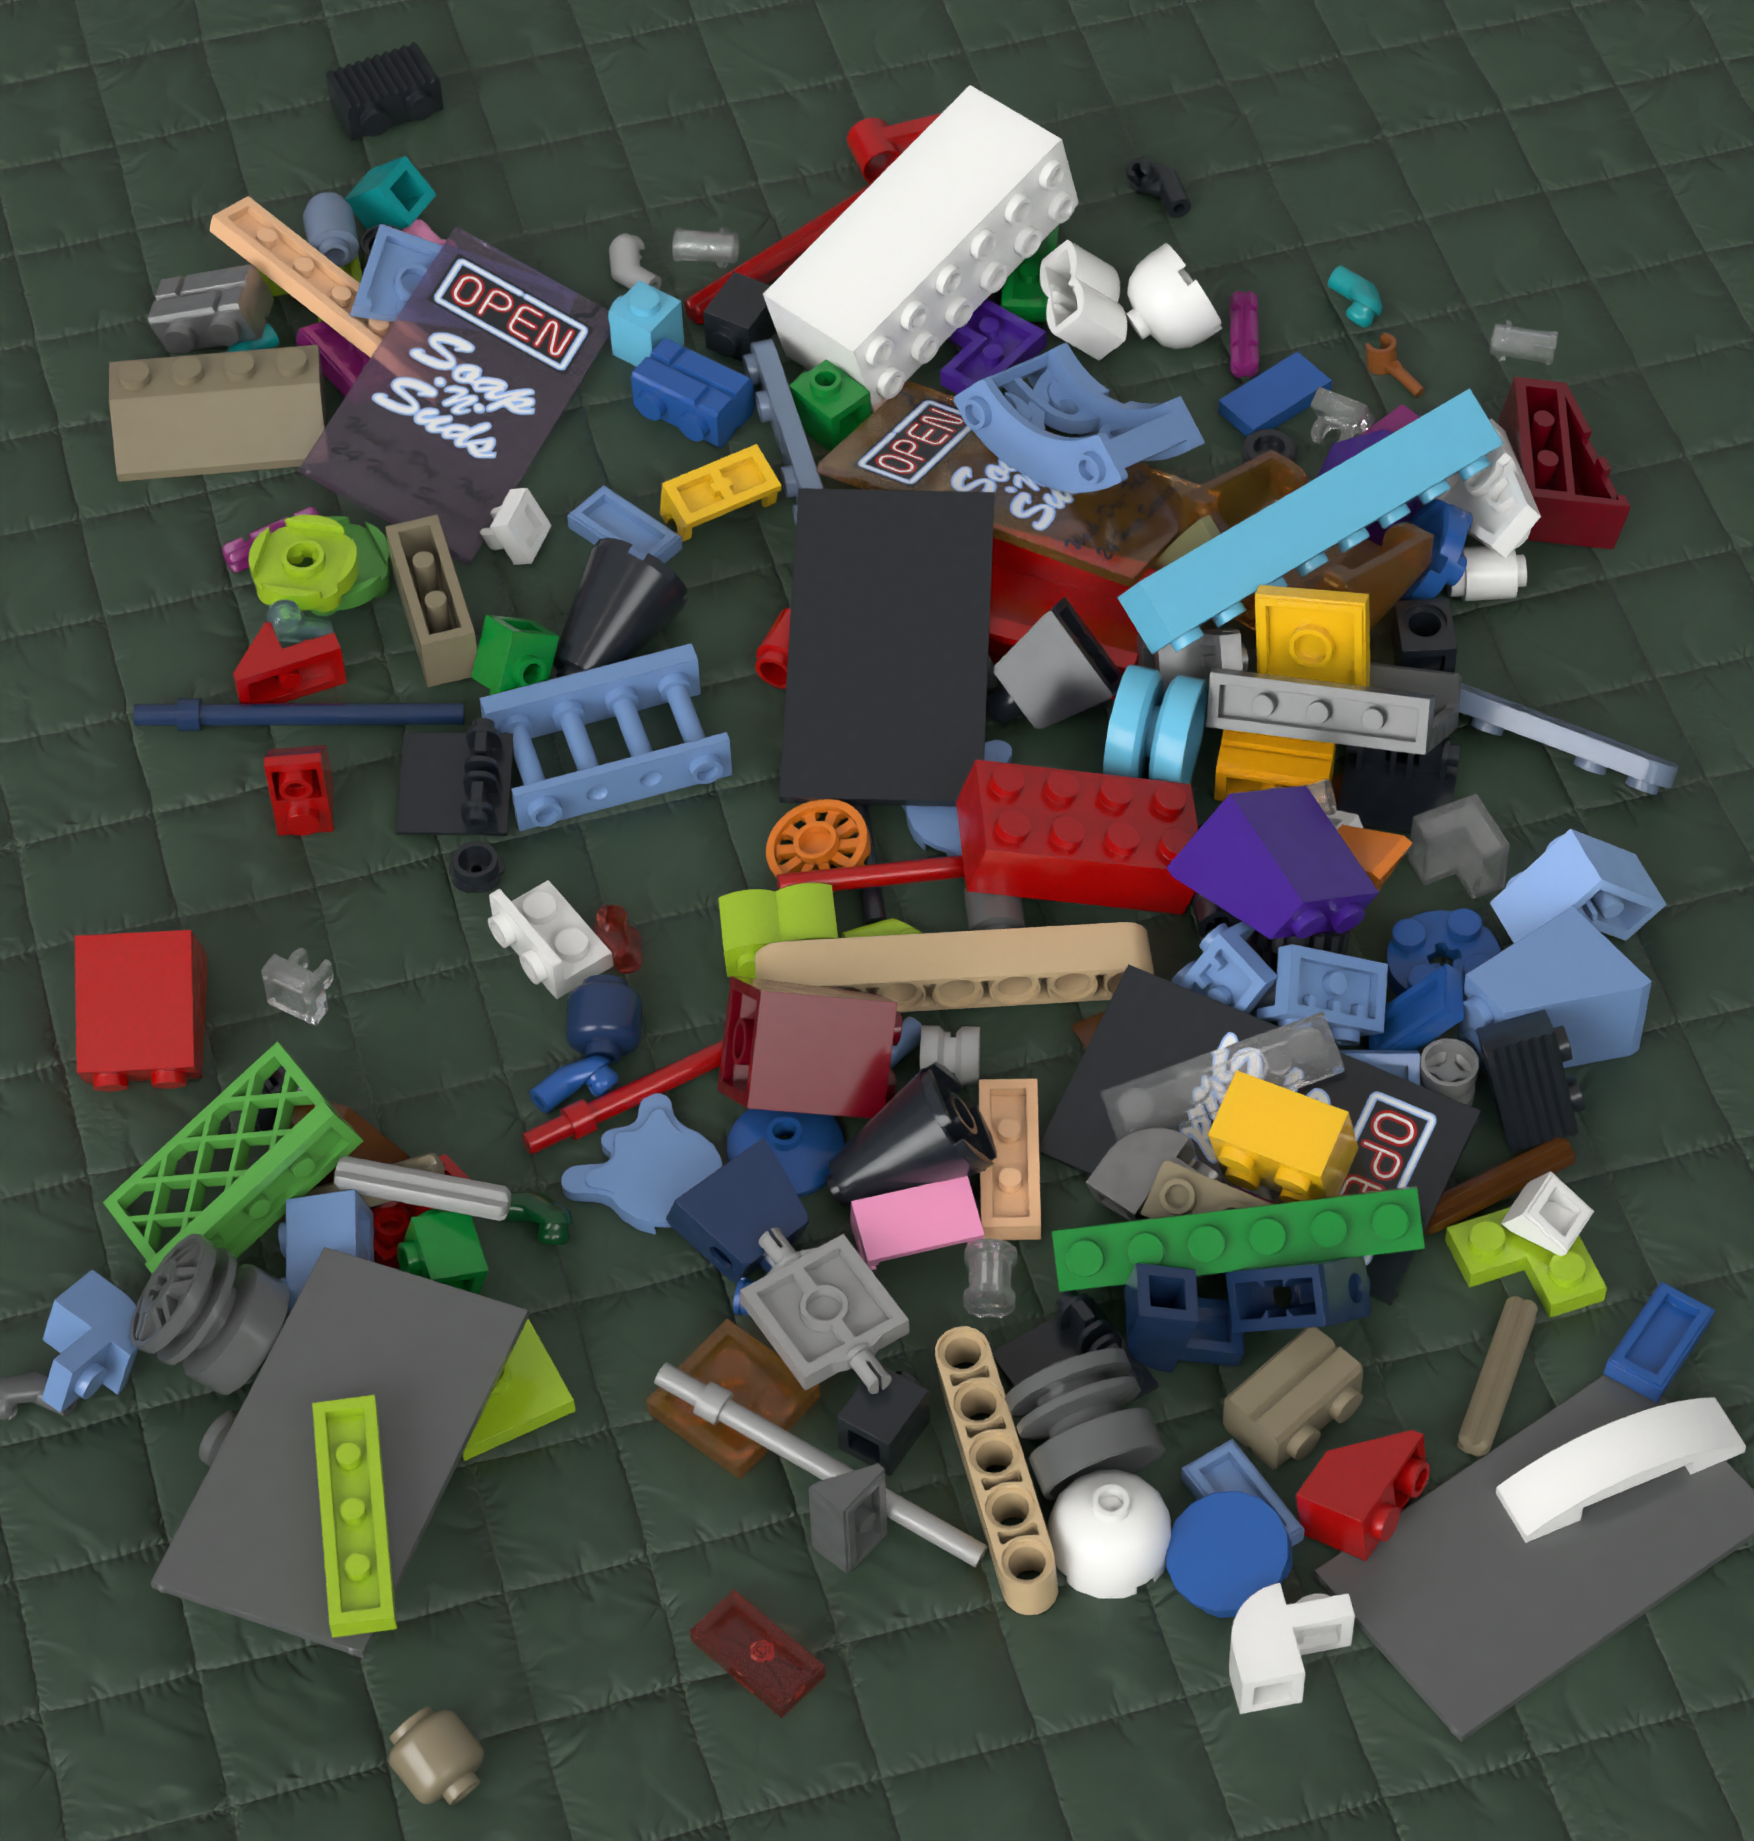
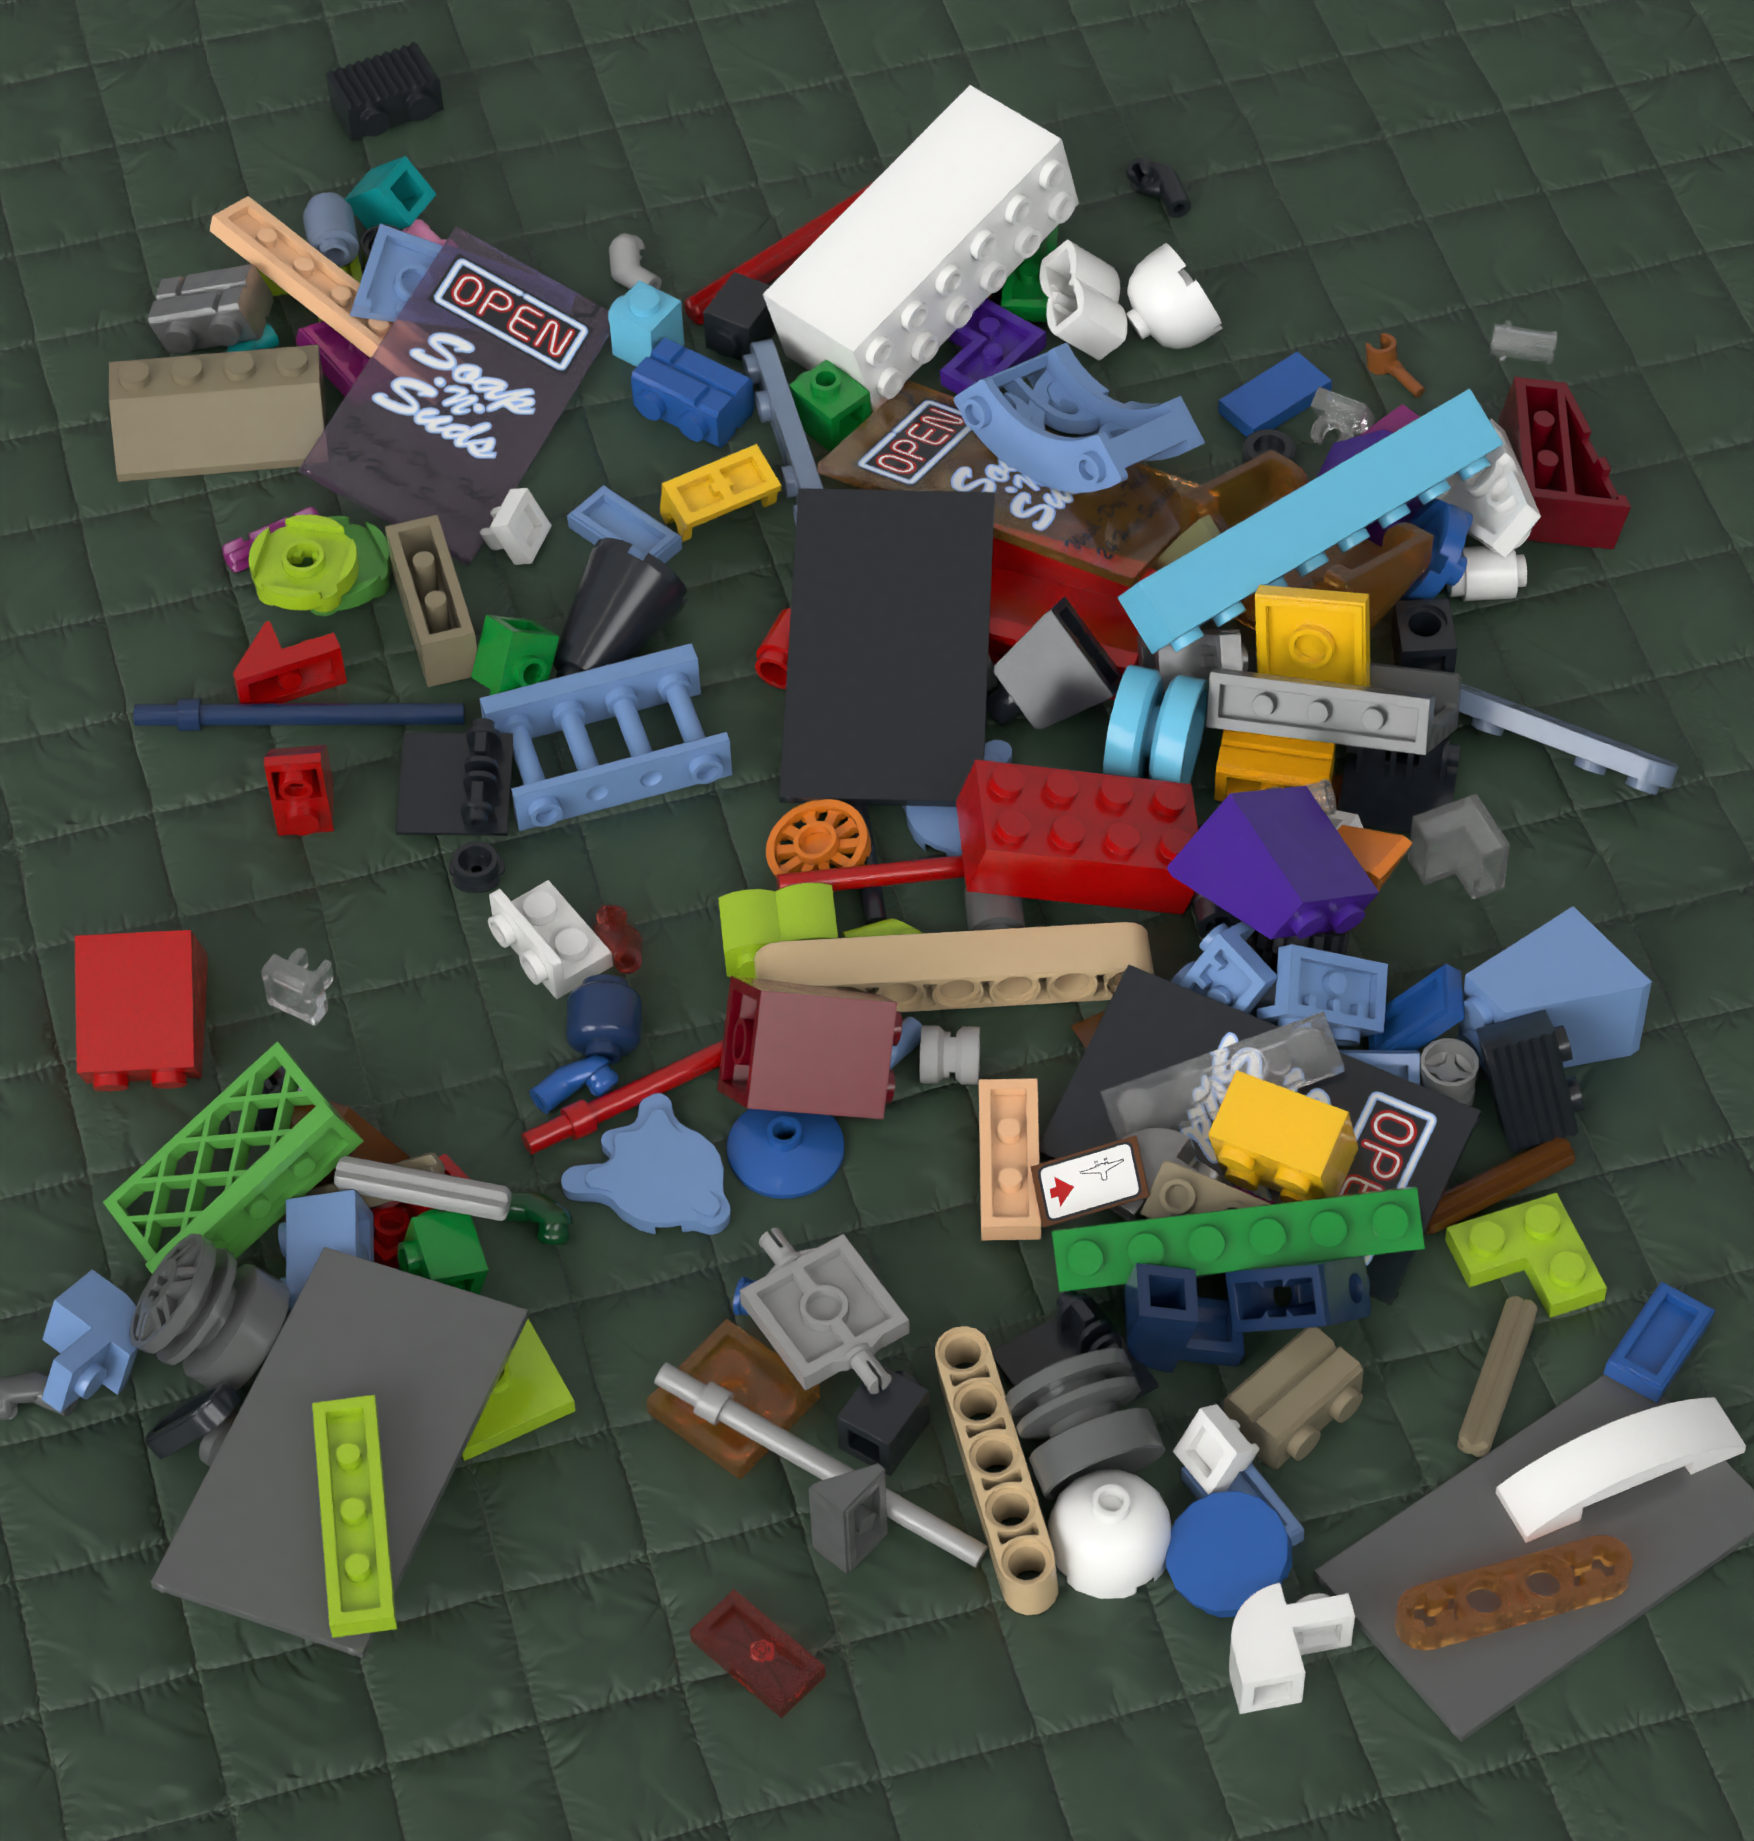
clear light blue arm [266,599,333,643] -> none
dark tan head [388,1706,485,1806] -> none
dark blue torso [666,1138,810,1283] -> none
clear pin [673,227,740,268] -> none
black cone [826,1062,997,1206] -> none
red piece [847,113,942,183] -> none
bright pink hinge [850,1176,984,1270] -> none
clear bush [963,1239,1018,1318] -> none
magenta axle [1230,291,1259,378] -> none
red slope [1296,1430,1430,1561] -> none
teal arm [1328,265,1383,328] -> none
blue plate [1385,908,1501,997] -> none
light blue brick [1490,829,1667,943] -> none
white slope [1501,1172,1594,1256] -> none
none -> black tile [145,1381,242,1459]
none -> white sticker [1030,1135,1150,1228]
none -> white tile [1173,1404,1260,1495]
none -> clear orange beam [1395,1535,1633,1651]

